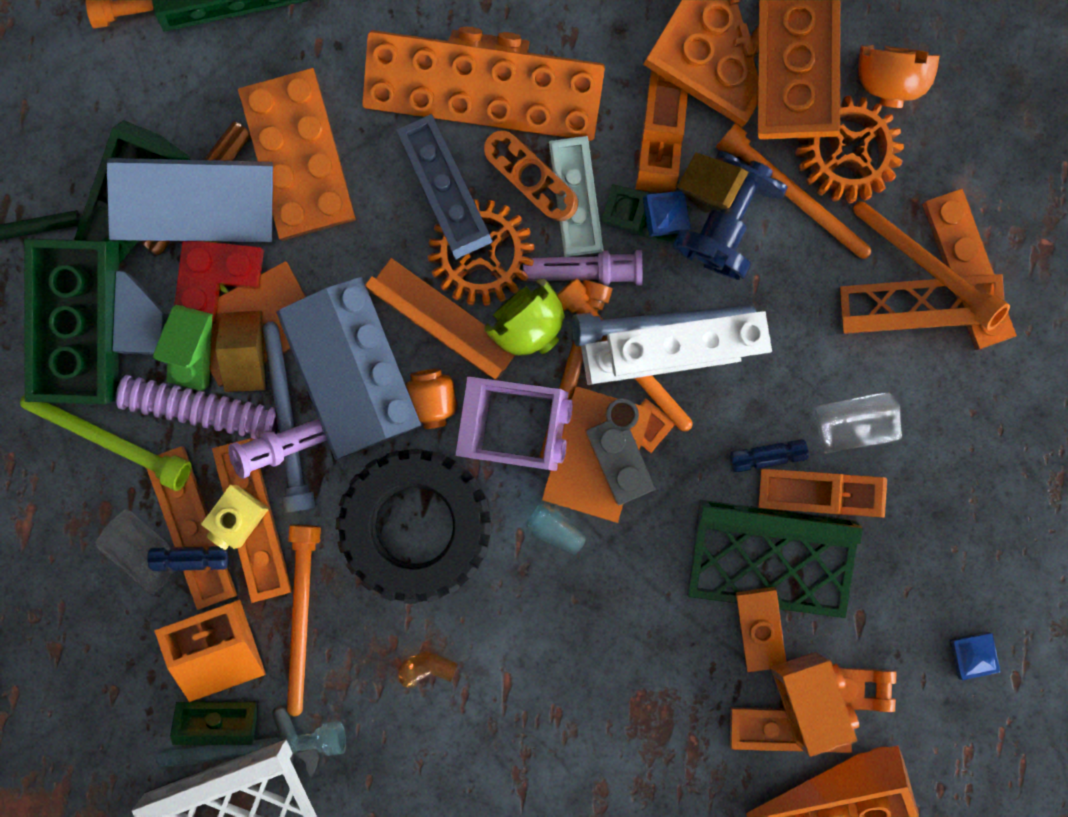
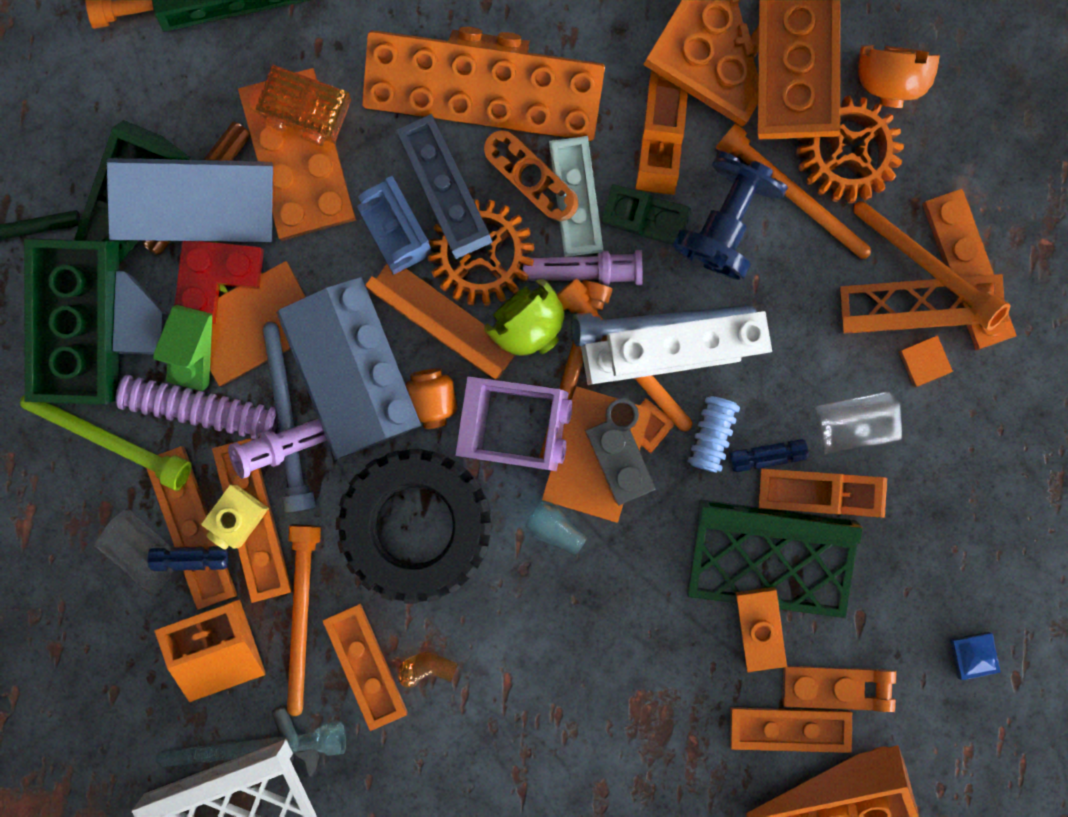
dark green plate [170,702,258,745] -> none
pearl gold slope [215,311,266,392] -> none
blue tile [642,191,691,237] -> none
pearl gold slope [677,152,748,213] -> none
orange brick [770,652,859,757] -> none
none -> clear orange brick [256,65,352,146]
none -> orange plate [322,603,408,731]
none -> medium blue hinge [357,176,431,275]
none -> light blue piece [687,396,740,473]
none -> orange tile [899,335,953,388]

